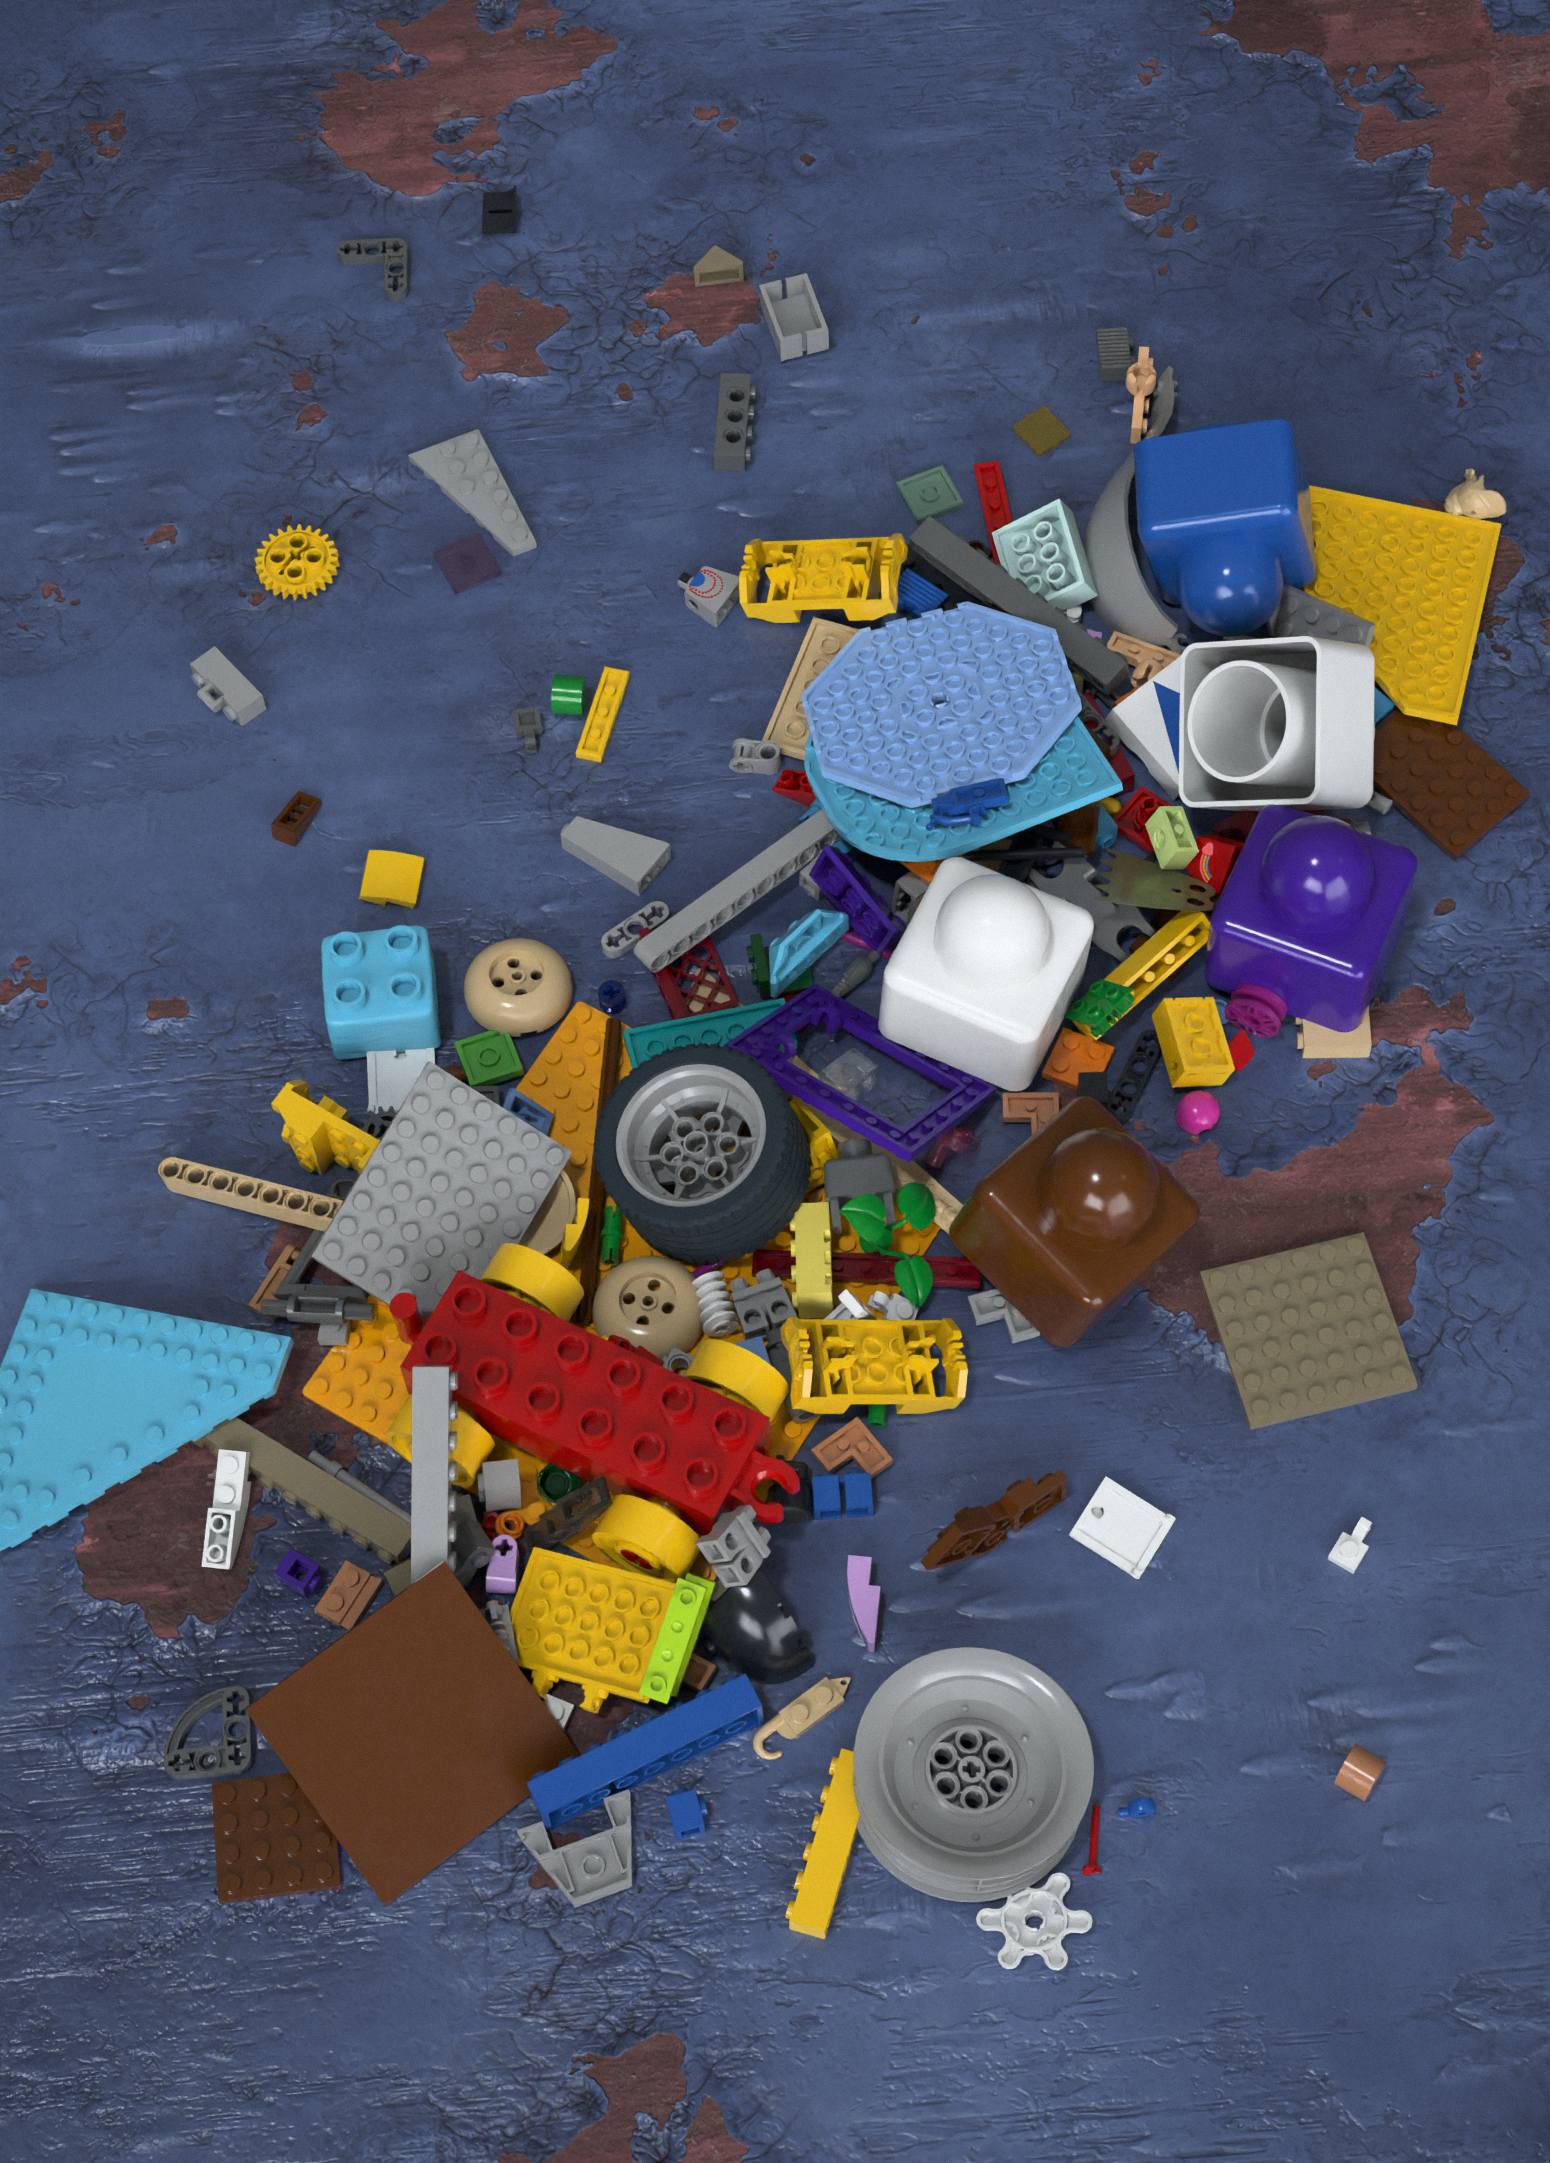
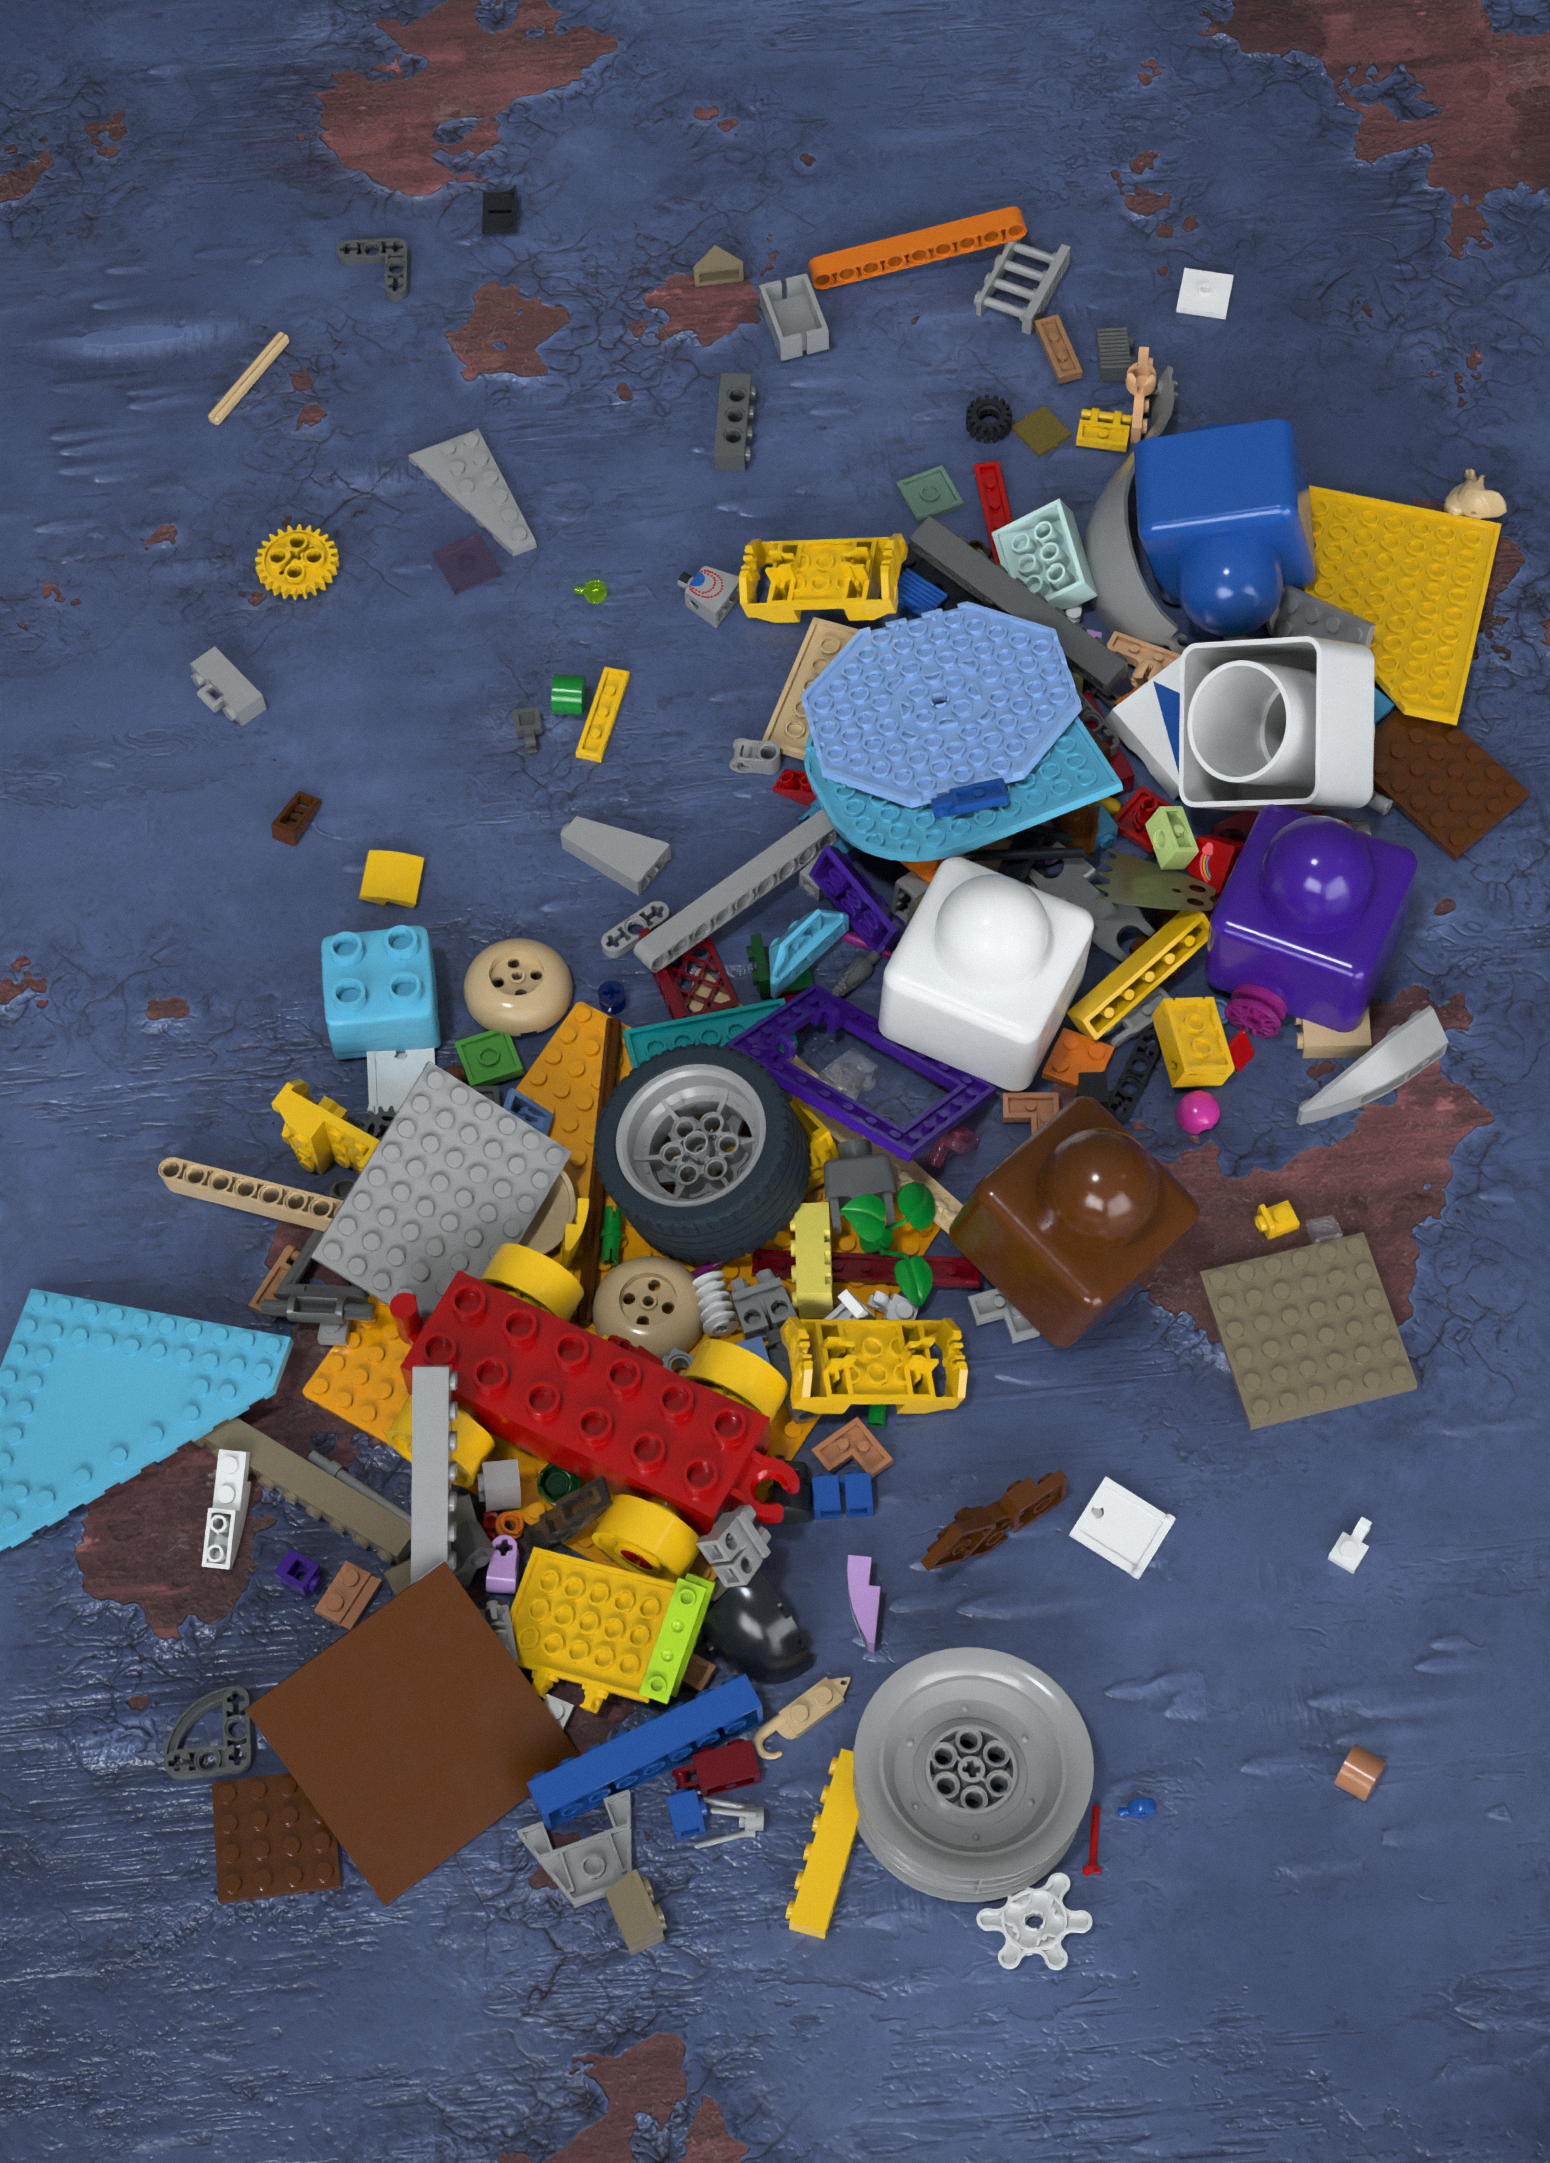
blue piece [926,804,986,831] -> none
green hinge [1064,979,1135,1038] -> none
none -> tan axle [208,331,289,425]
none -> clear neon green piece [575,580,607,604]
none -> dark tan slope [605,1868,667,1955]
none -> dark red brick [671,1739,761,1798]
none -> light grey plant [694,1797,764,1849]
none -> orange beam [808,206,1027,290]
none -> black tyre [966,395,1012,444]
none -> light grey fence [974,239,1071,335]
none -> medium nougat plate [1034,314,1083,384]
none -> yellow plate [1076,407,1132,452]
none -> light grey hinge [1103,986,1171,1048]
none -> white plate [1176,268,1234,320]
none -> yellow bracket [1254,1200,1300,1240]
none -> light grey wedge [1296,1005,1449,1125]
none -> clear slope [1305,1214,1343,1244]

